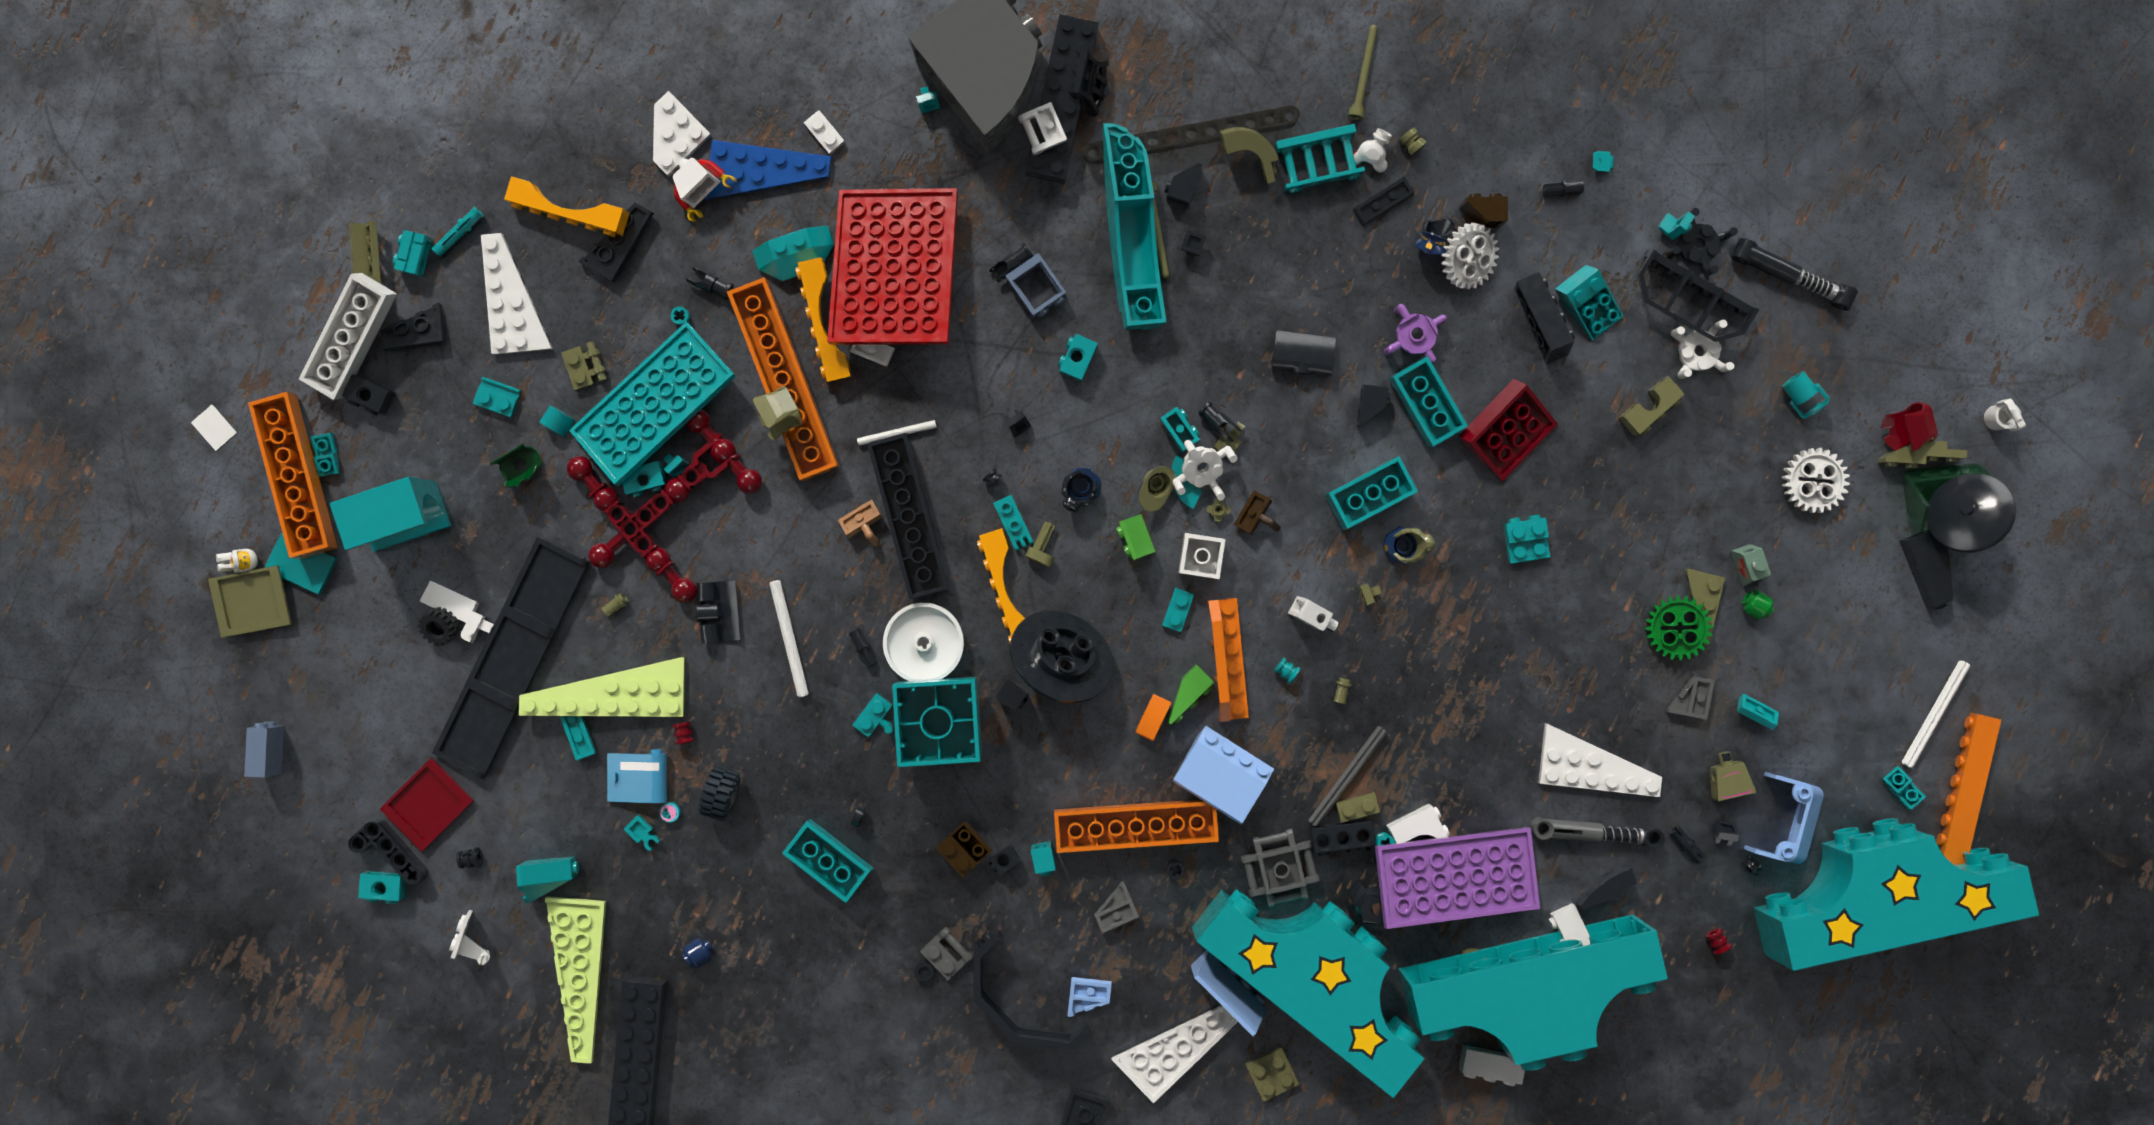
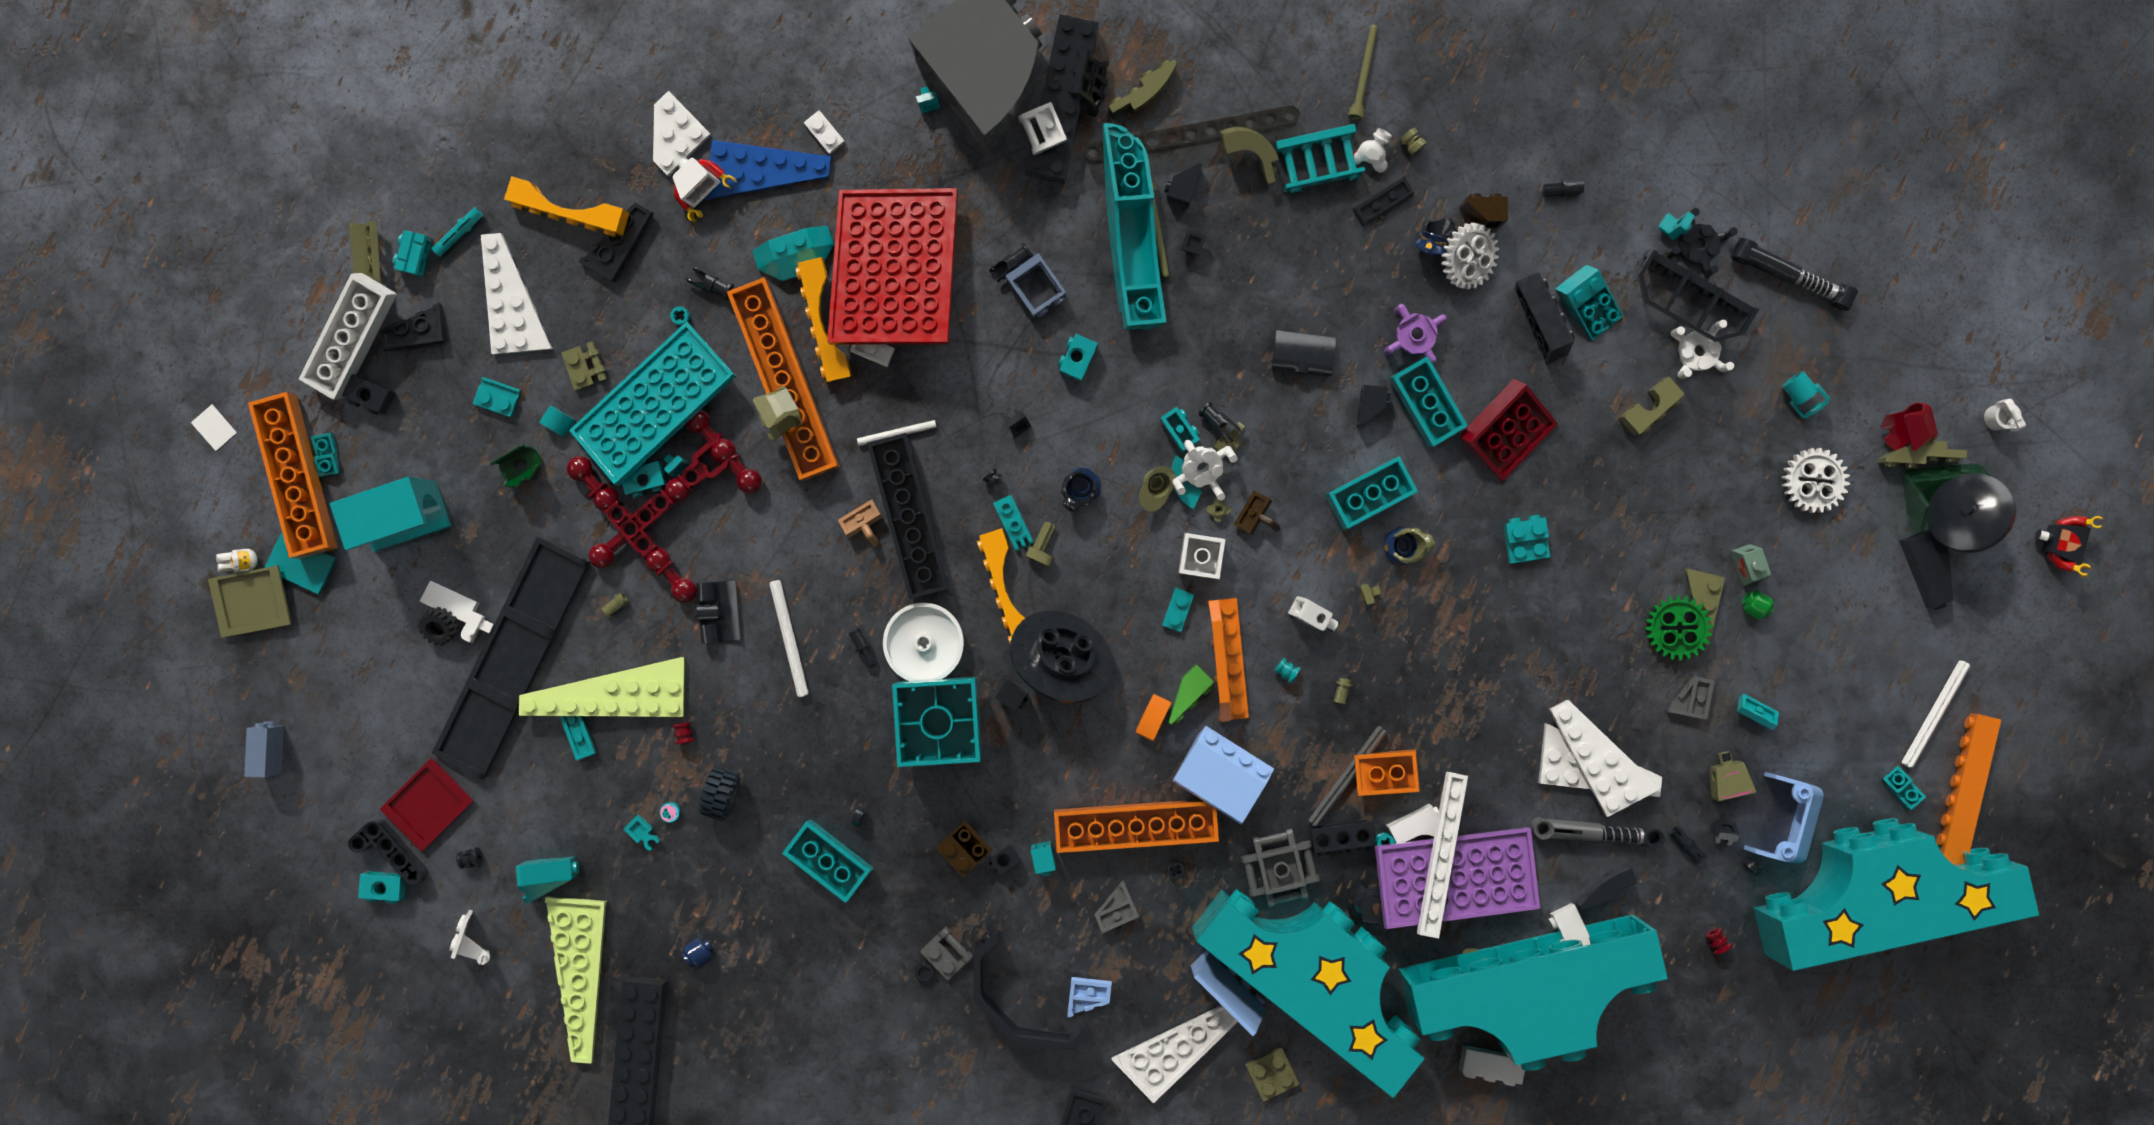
dark azure door [607,749,667,803] -> none
teal plate [852,693,894,737] -> none
bright green slope [1116,514,1155,561] -> none
olive plate [1335,792,1380,823] -> none
teal piece [1593,151,1614,172] -> none
none -> olive slope [1108,59,1177,117]
none -> orange slope [1354,749,1419,796]
none -> white plate [1417,772,1468,939]
none -> white wing [1549,700,1661,817]
none -> torso [2035,516,2103,578]

